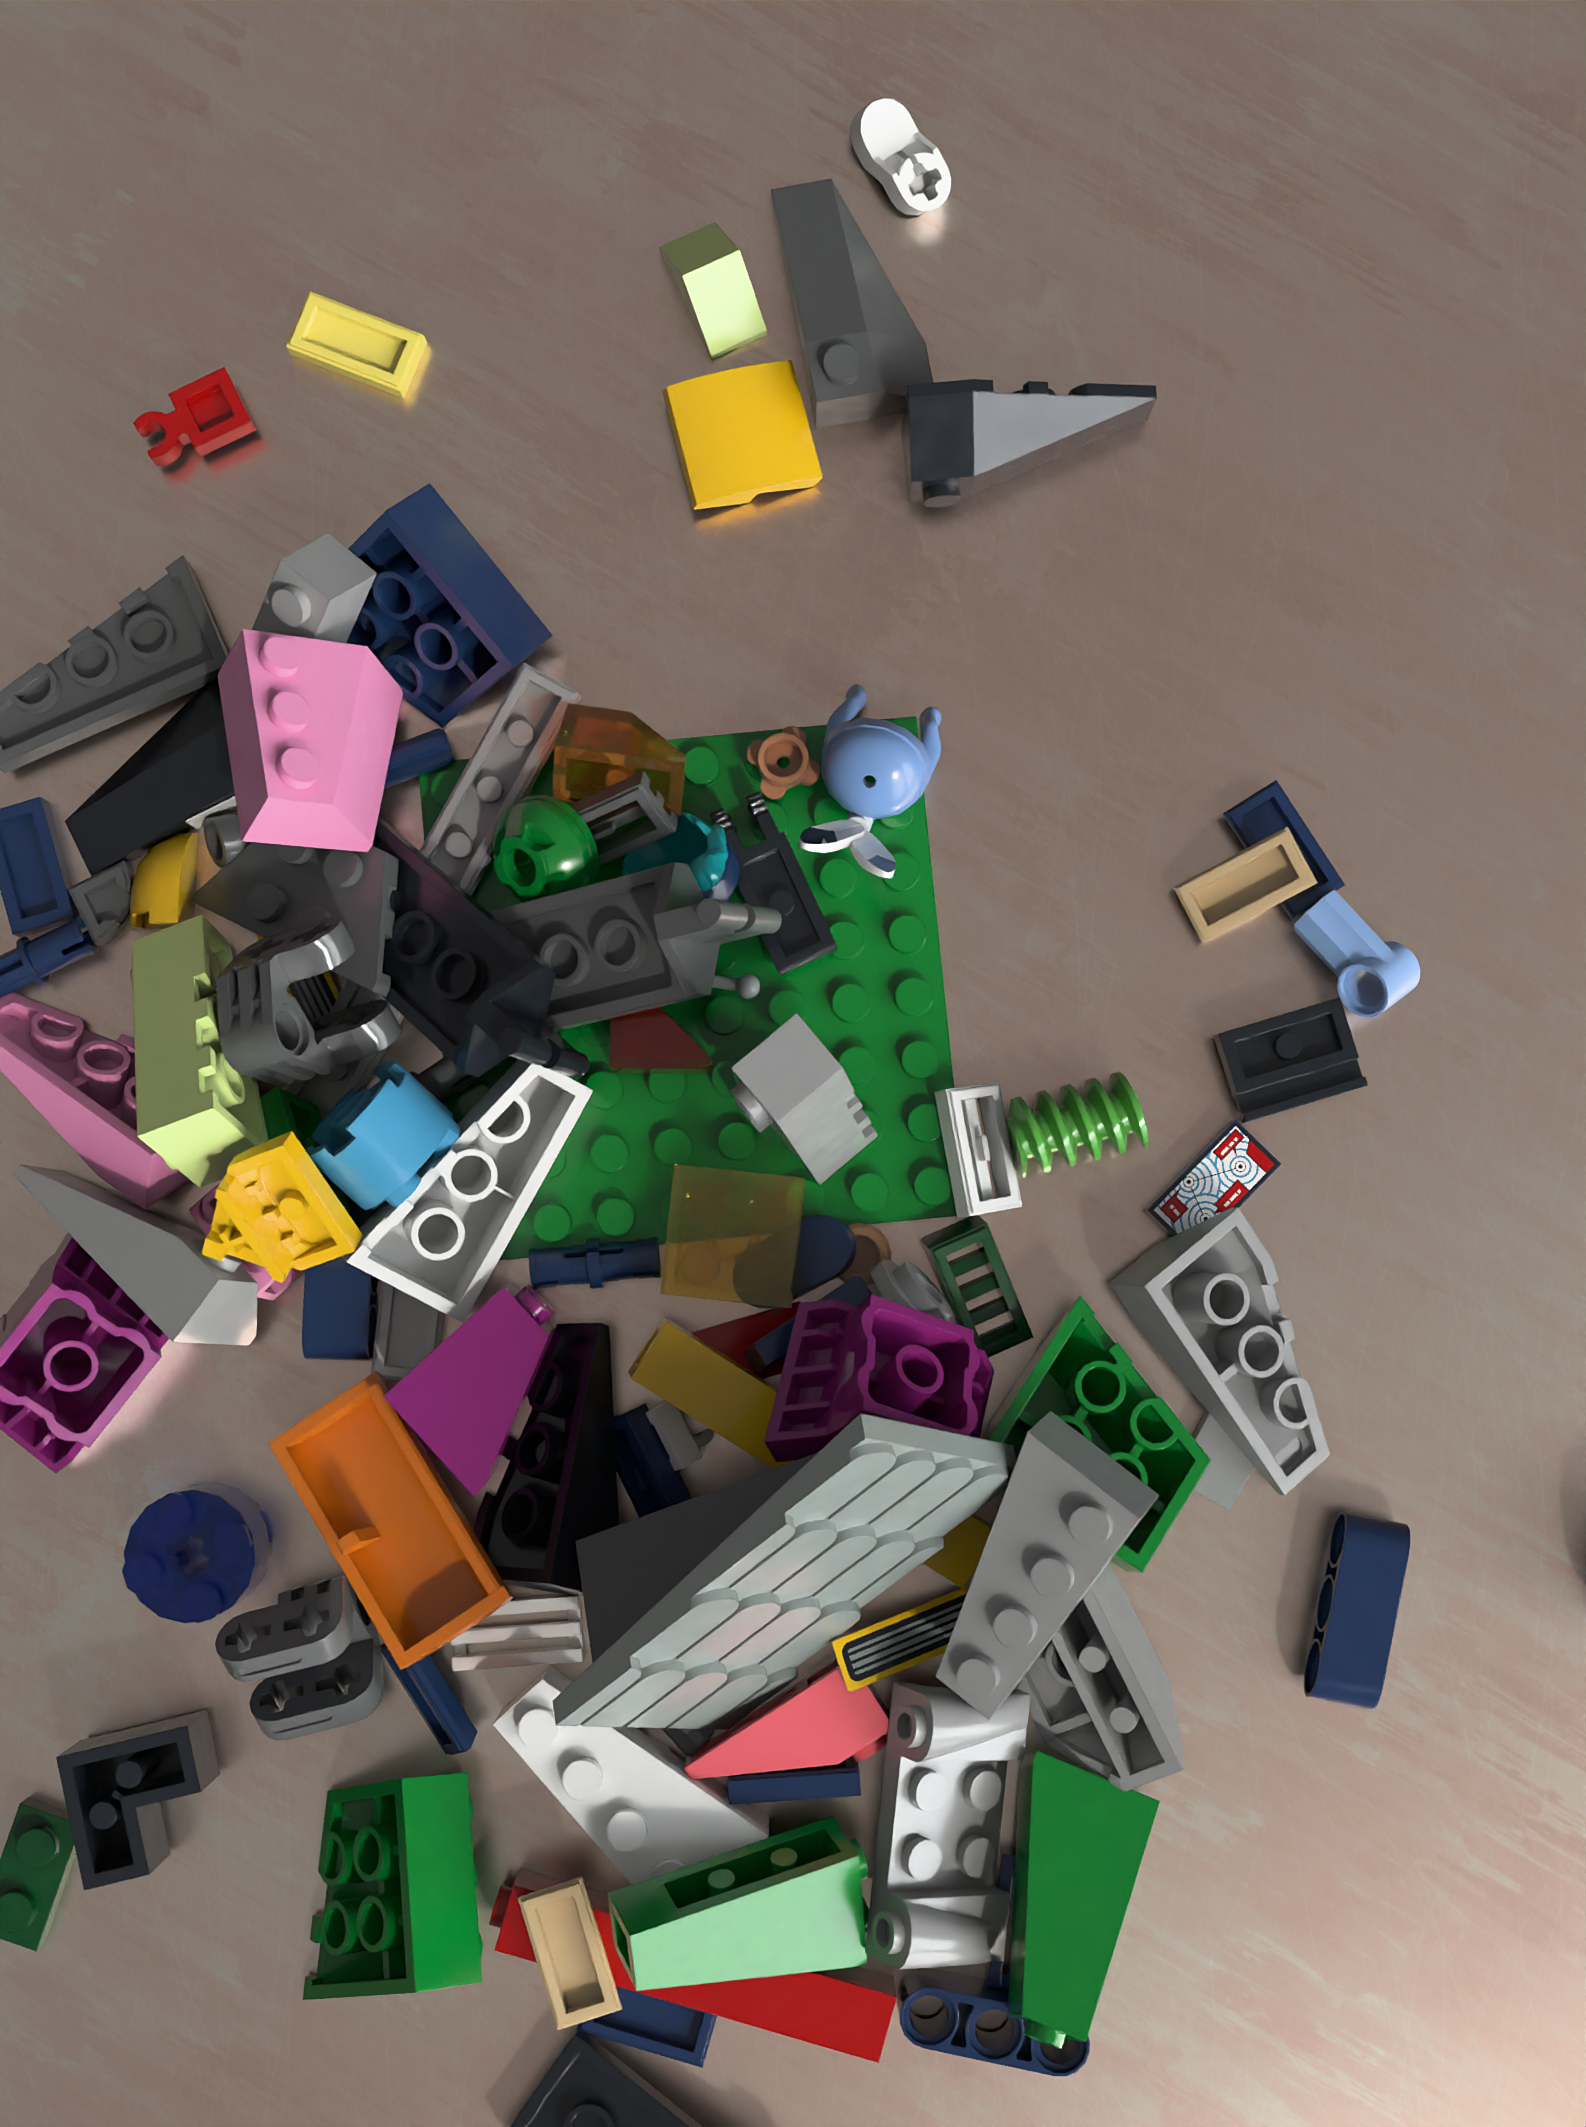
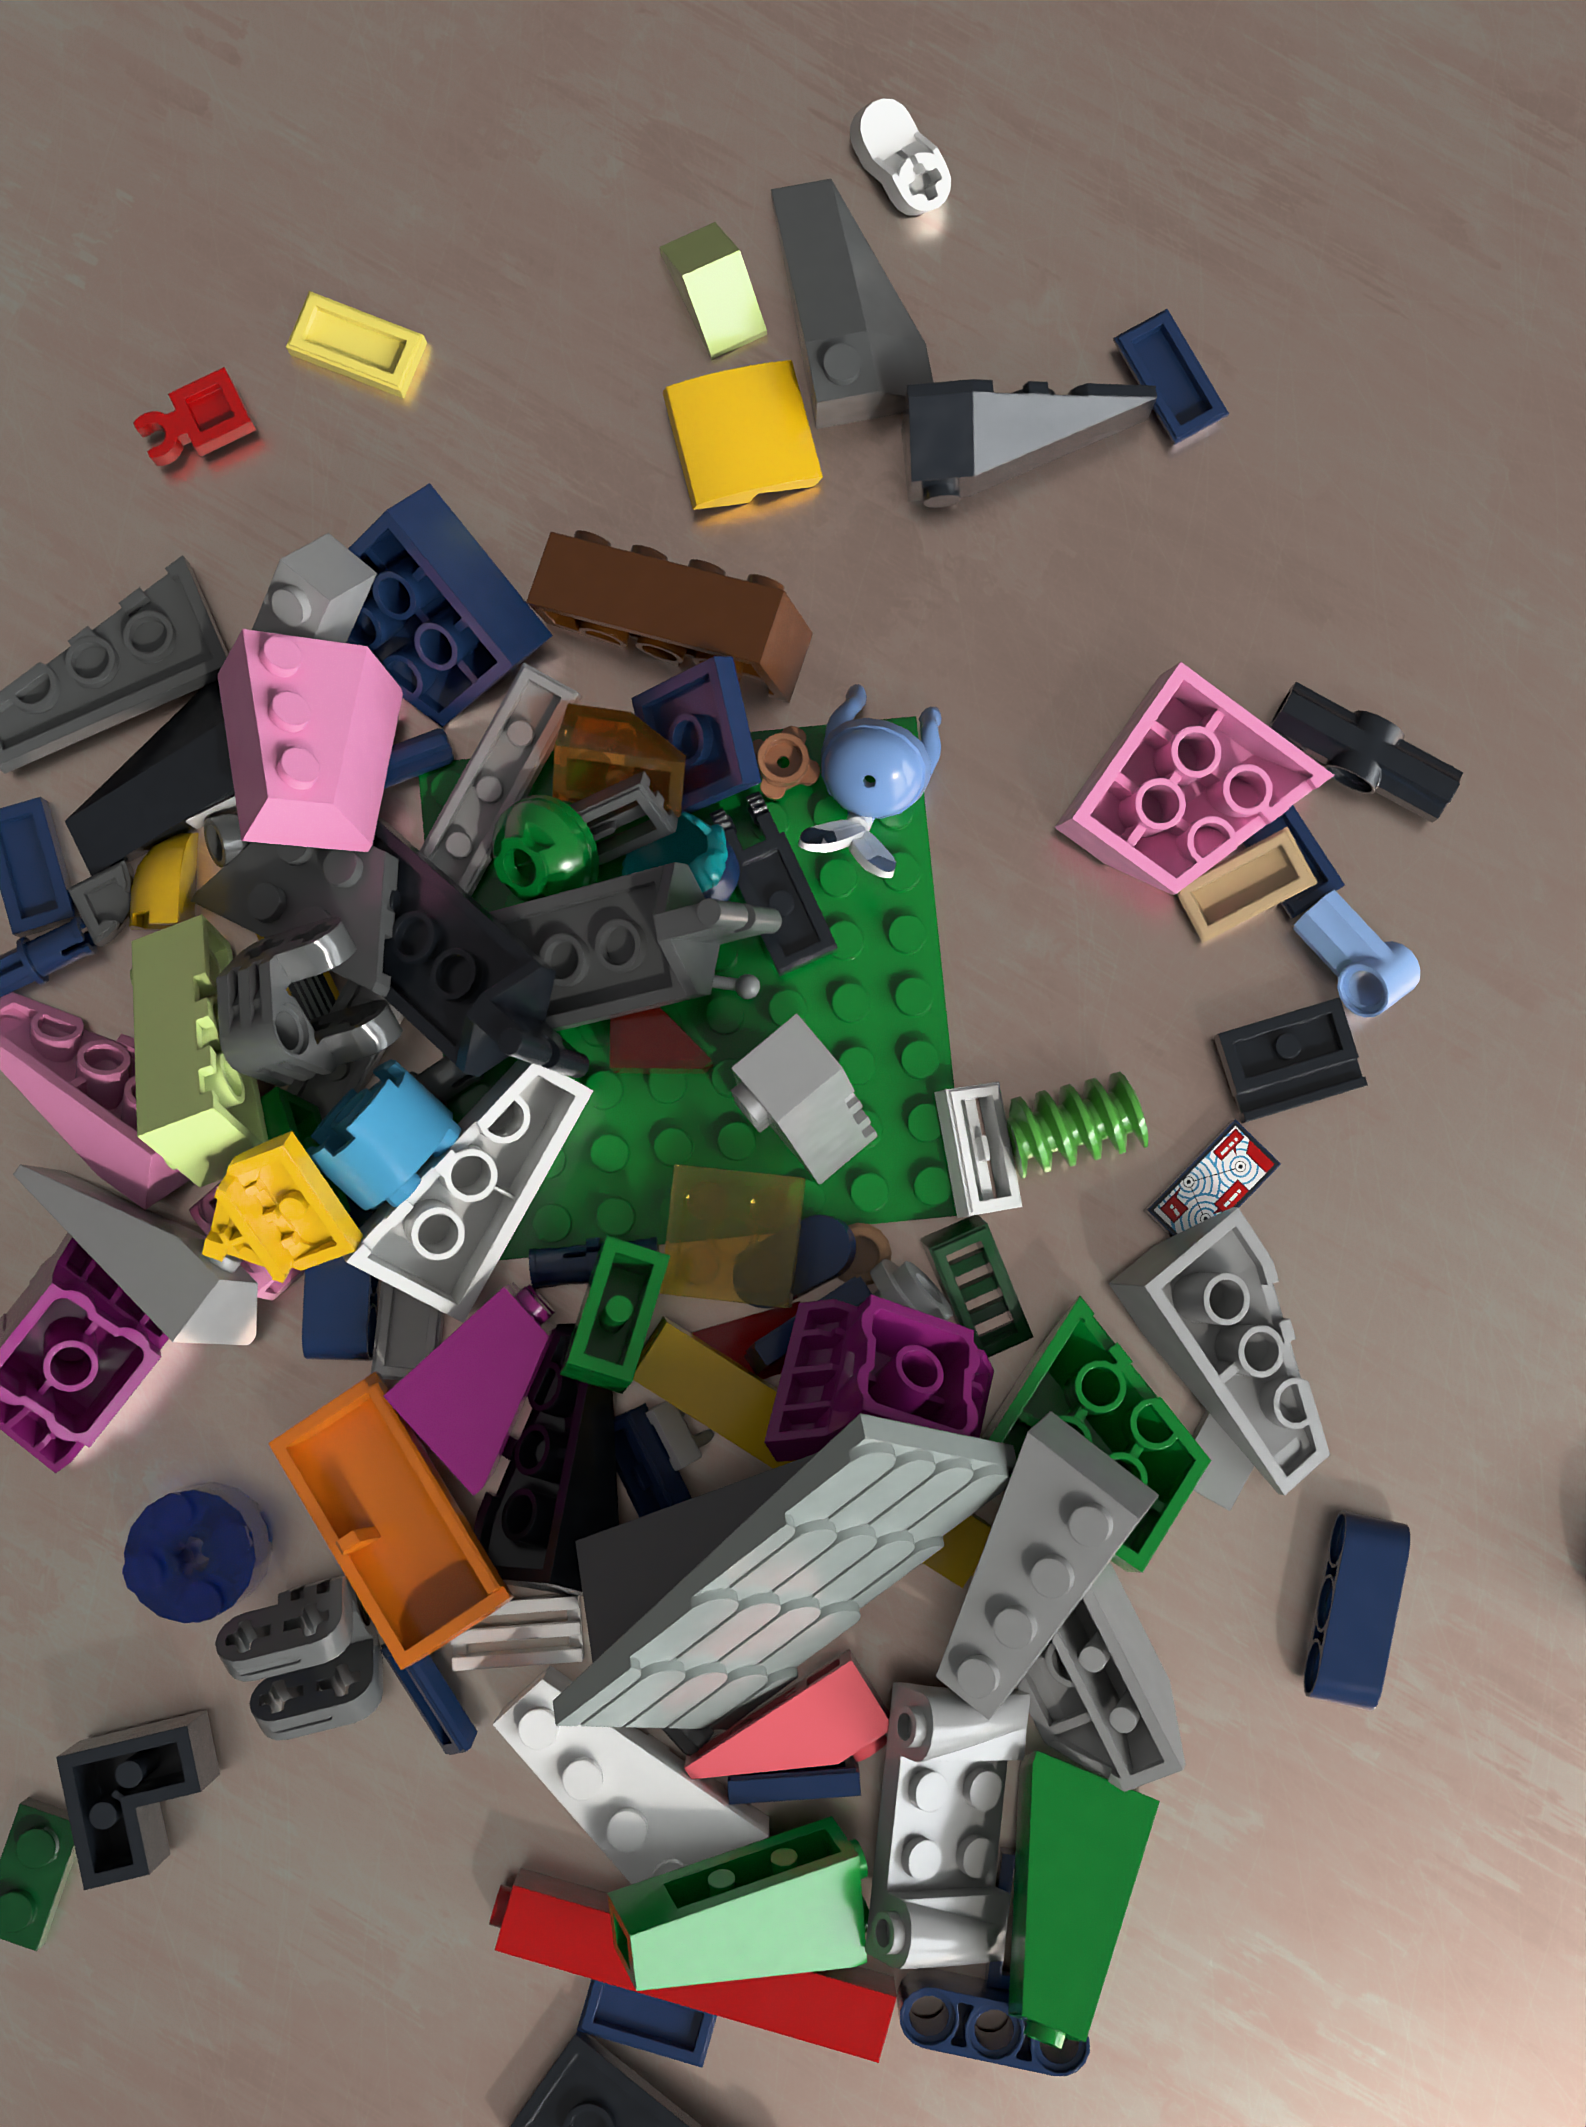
green wedge [303,1772,483,2000] -> none
tan tile [518,1876,622,2030] -> none
sticker [832,1585,970,1692] -> none
none -> reddish brown wedge [526,530,813,703]
none -> green brick [560,1235,670,1394]
none -> dark blue plate [631,656,762,817]
none -> bright pink wedge [1055,662,1334,895]
none -> dark blue tile [1113,309,1229,445]
none -> black piece [1269,682,1463,823]

